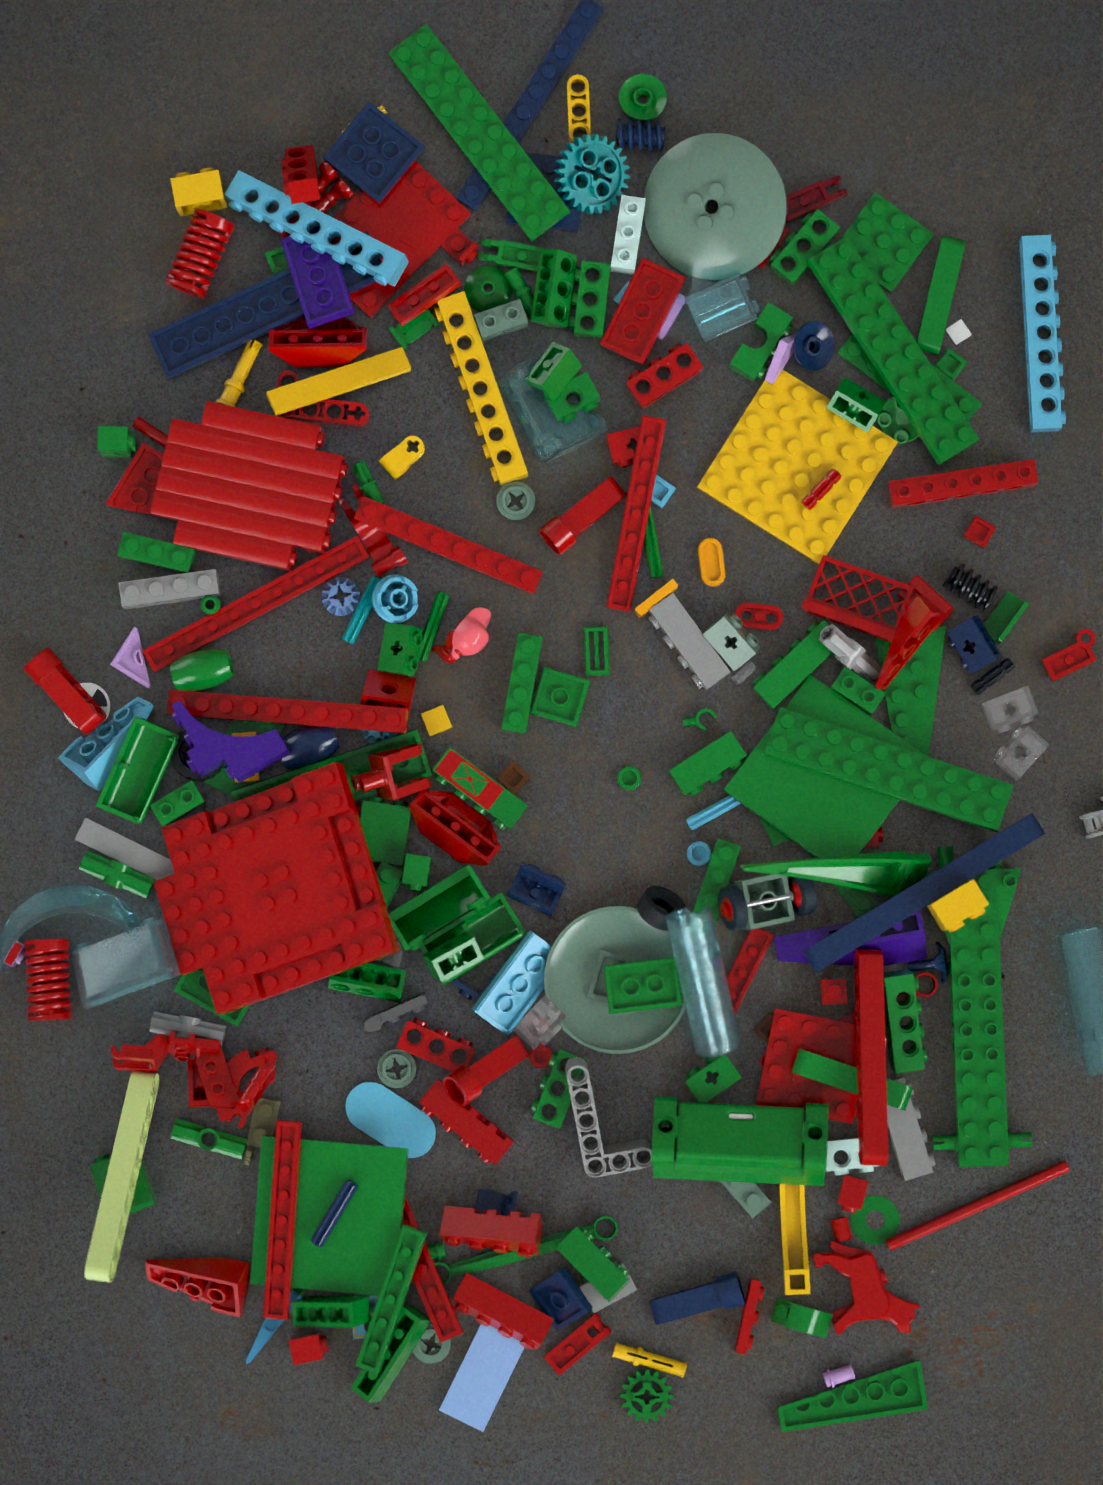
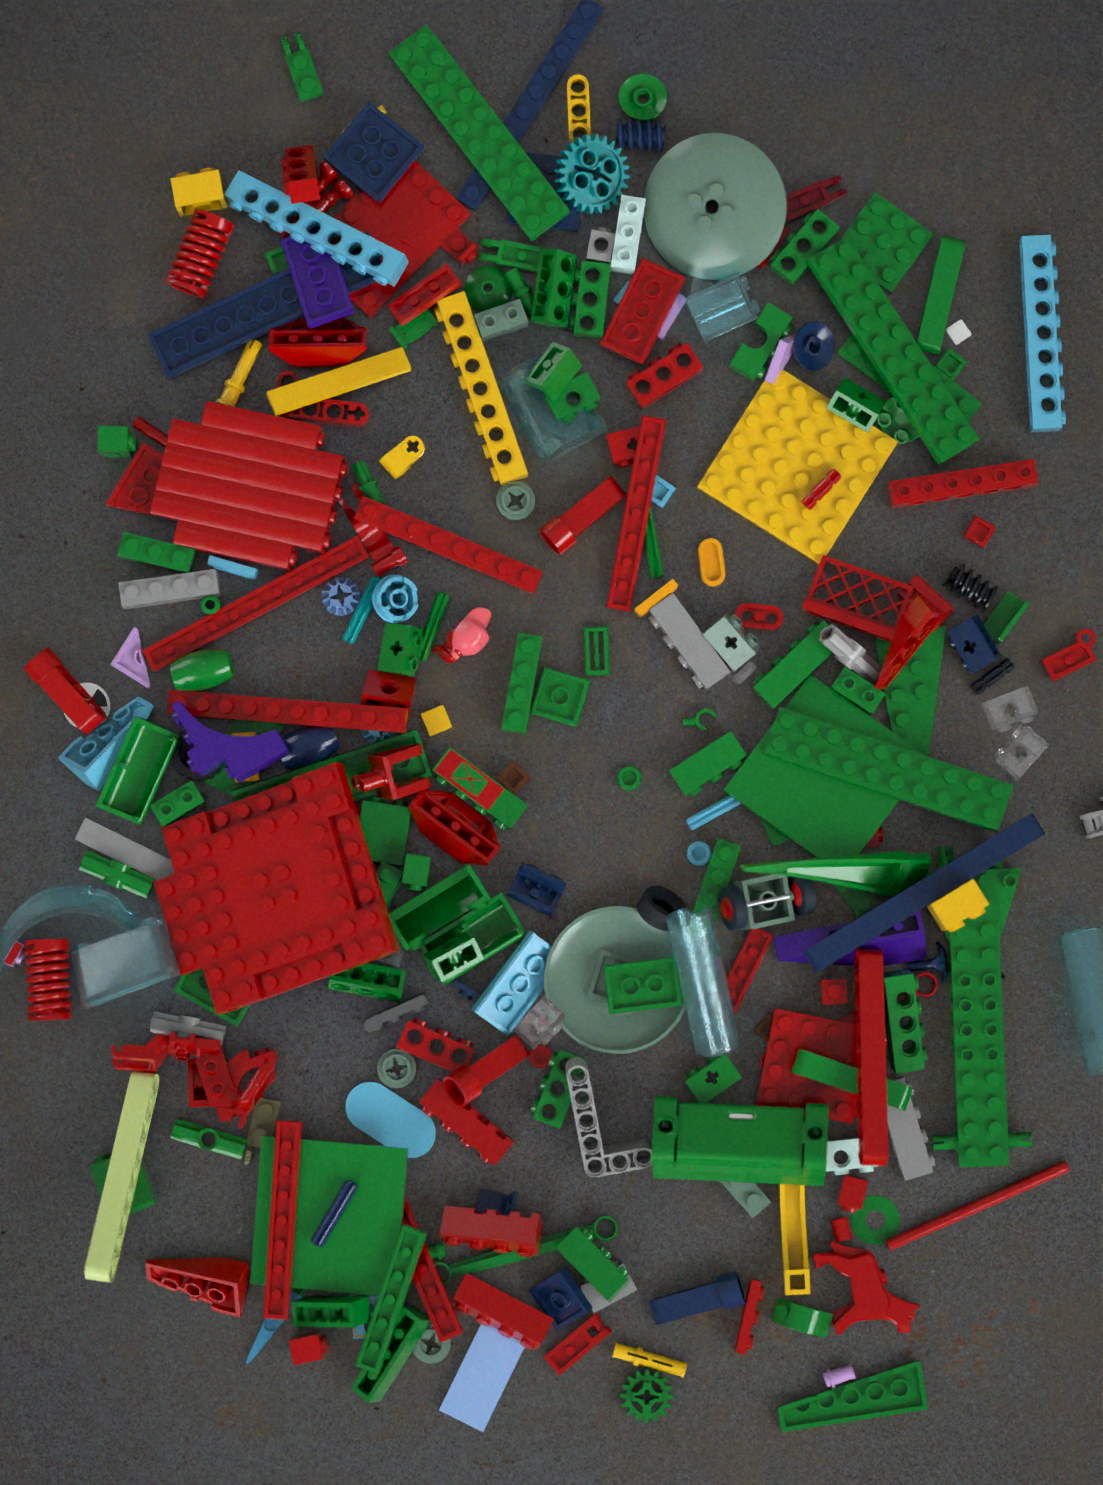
none -> medium azure tile [207,555,258,580]
none -> green hinge [280,31,324,103]
none -> light grey brick [586,227,615,264]

